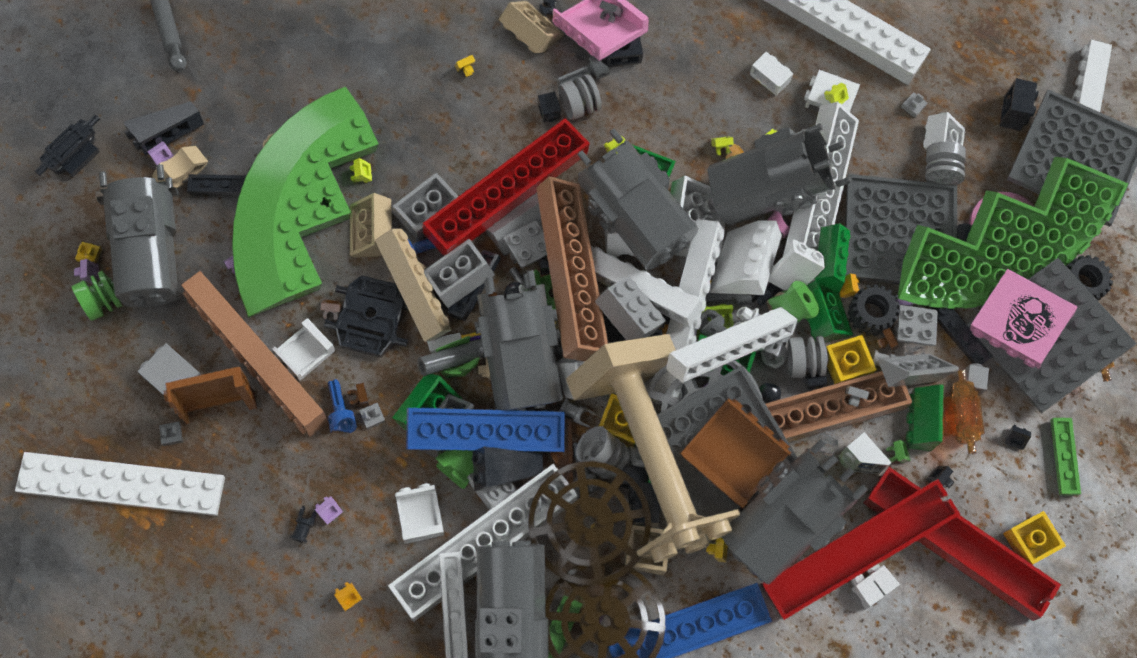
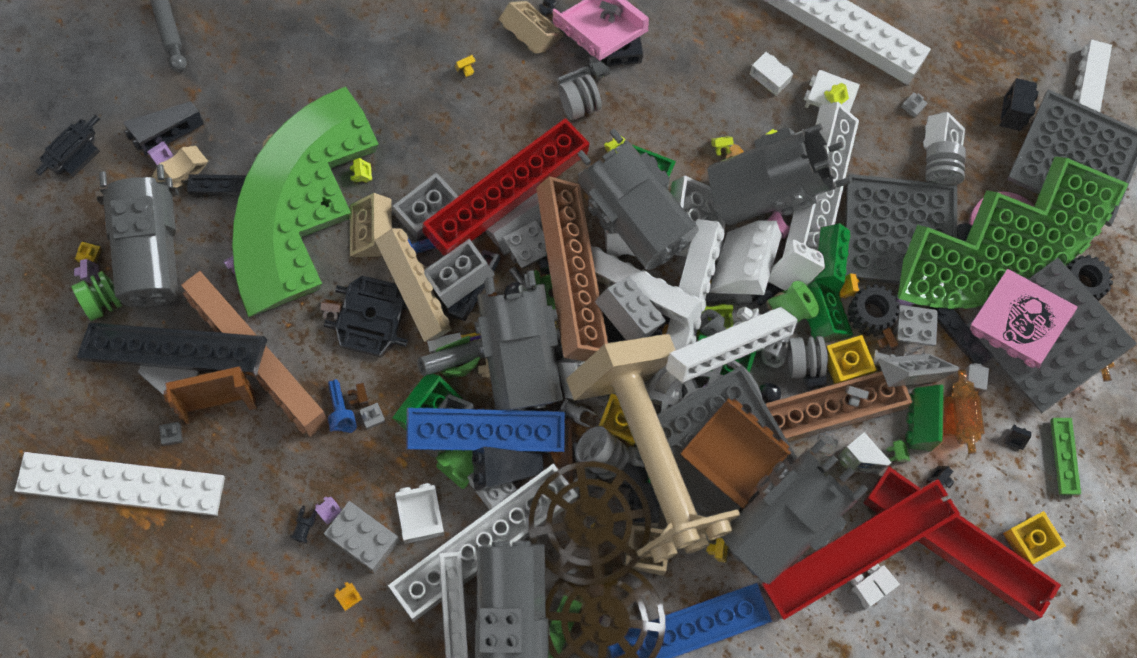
white panel [272,318,335,381] -> none
black brick [537,91,561,123] -> none
none -> black plate [77,323,267,376]
none -> light grey brick [324,501,399,573]

